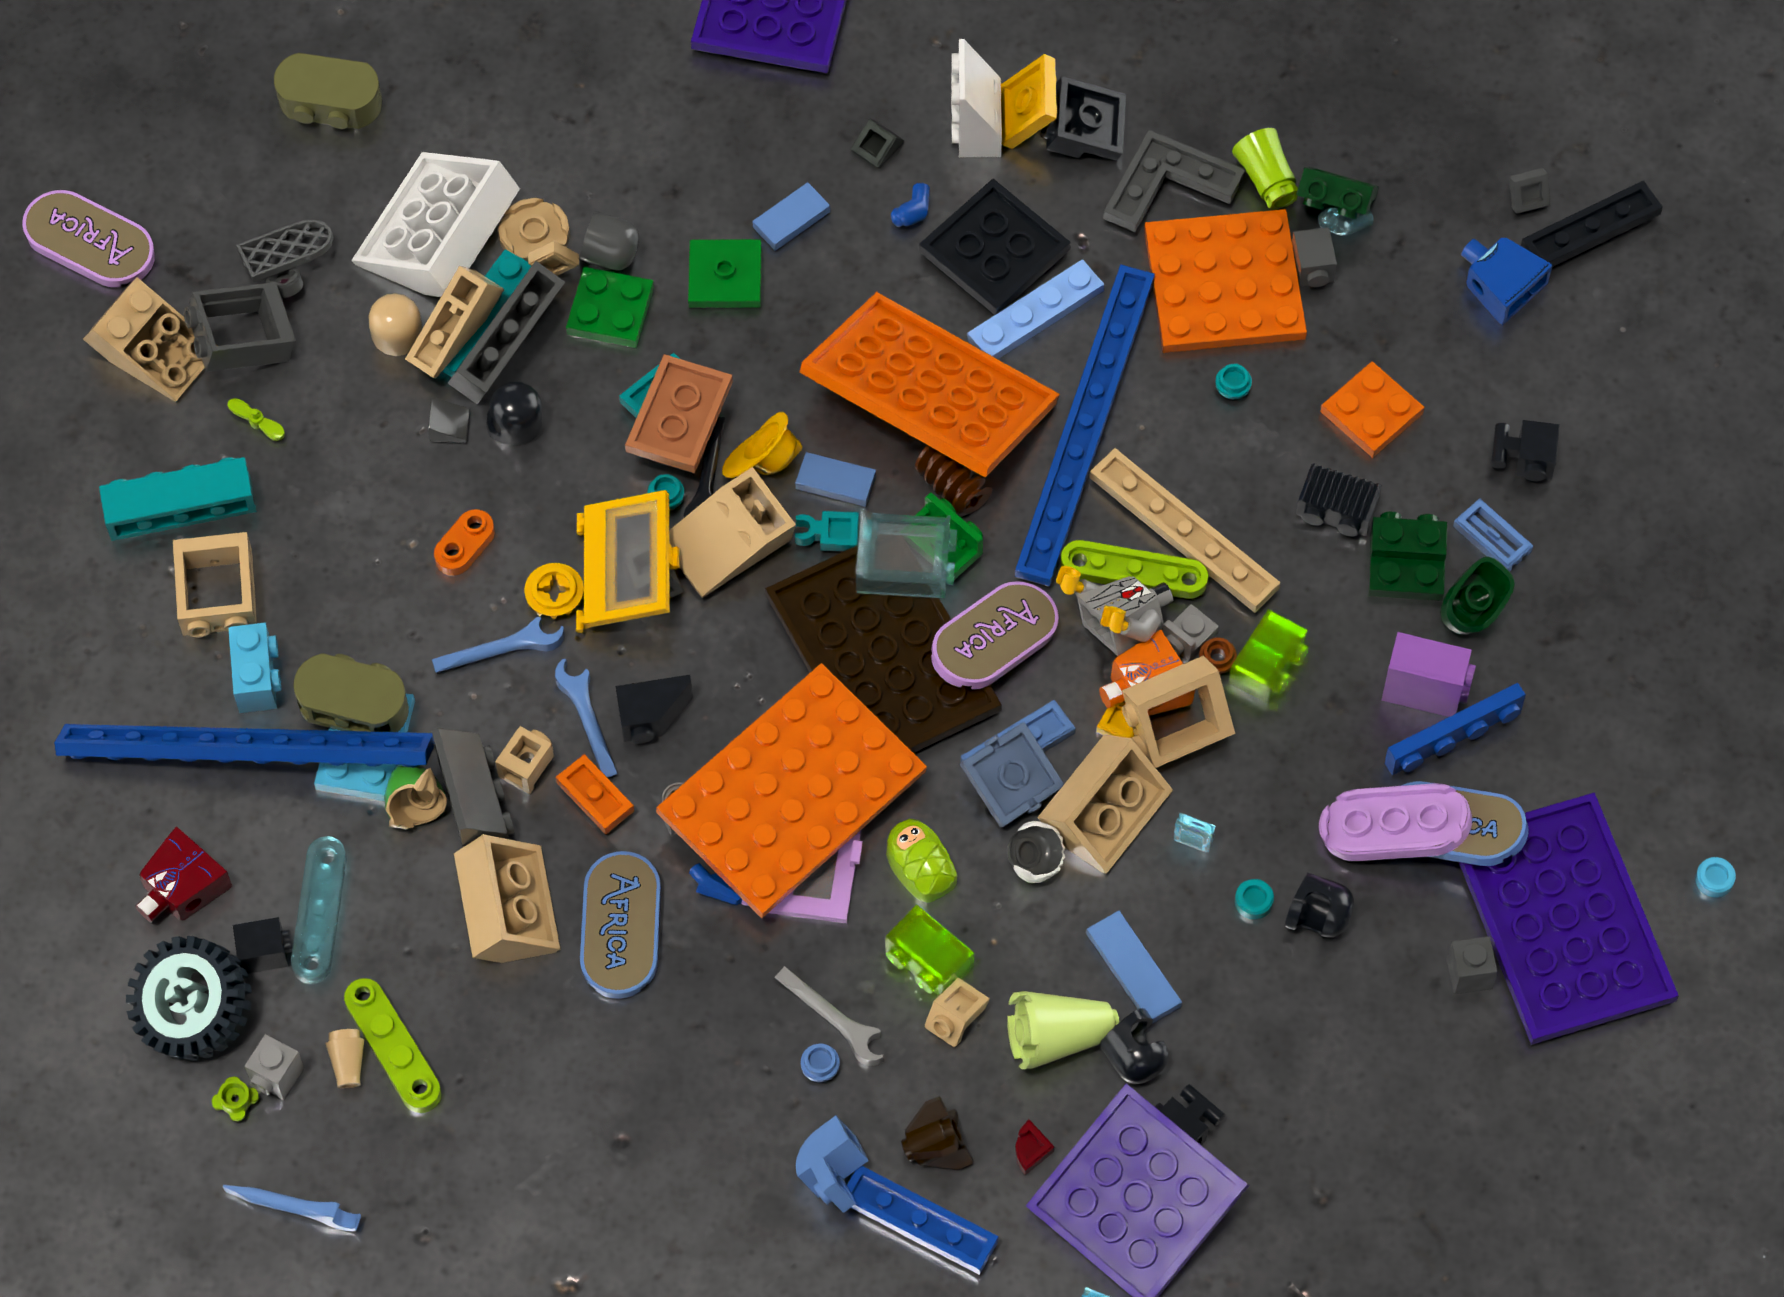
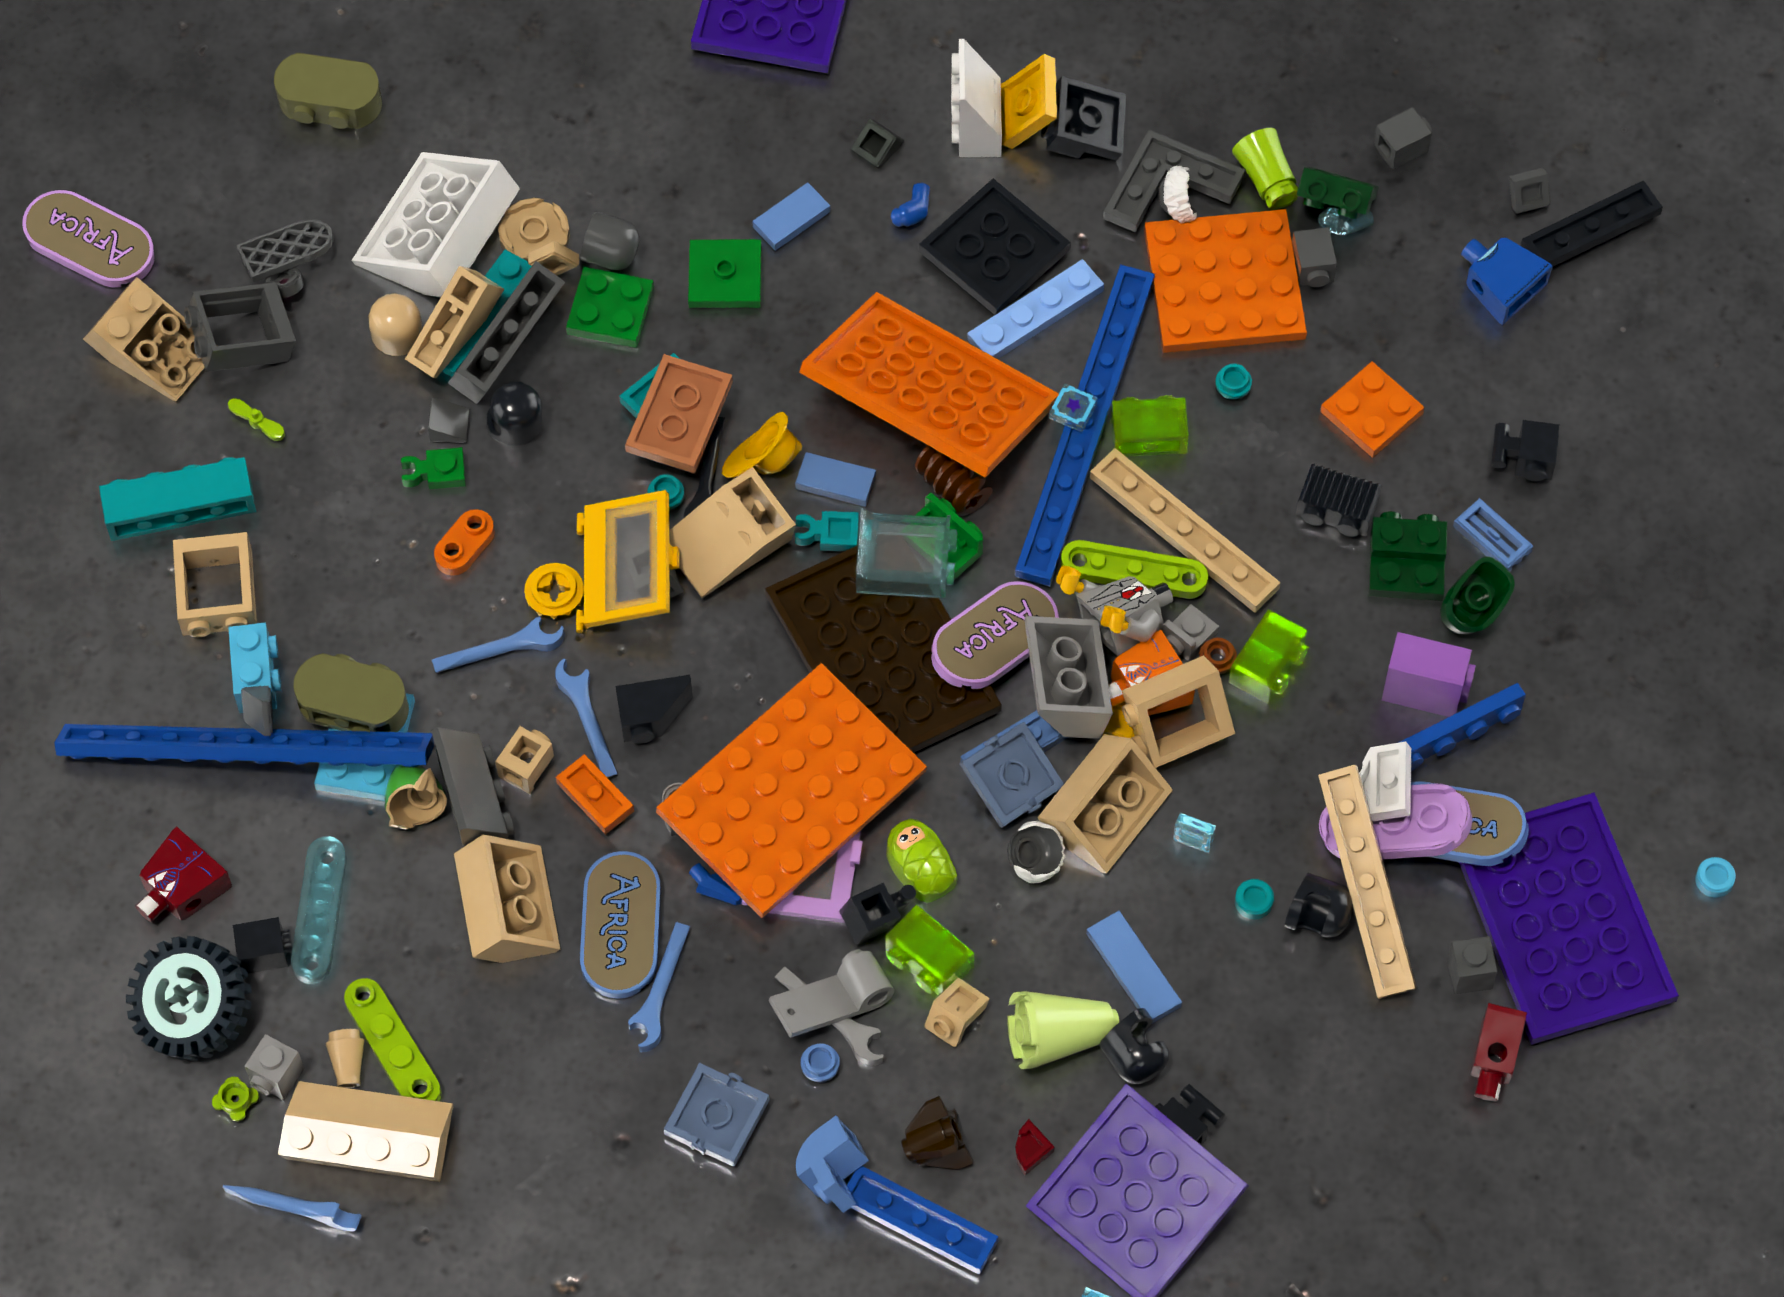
none -> dark grey slope [241,685,273,736]
none -> tan slope [278,1081,453,1182]
none -> green plate [401,447,466,490]
none -> medium blue piece [628,922,690,1052]
none -> sand blue plate [664,1063,770,1167]
none -> light grey door [769,949,895,1038]
none -> black brick [839,883,916,945]
none -> light grey slope [1024,616,1113,739]
none -> clear light blue tile [1049,384,1098,432]
none -> clear neon green brick [1111,396,1189,456]
none -> white hair [1159,166,1197,223]
none -> tan plate [1318,765,1417,999]
none -> white wing [1359,741,1411,822]
none -> dark grey brick [1374,107,1432,170]
none -> dark red torso [1470,1003,1527,1101]

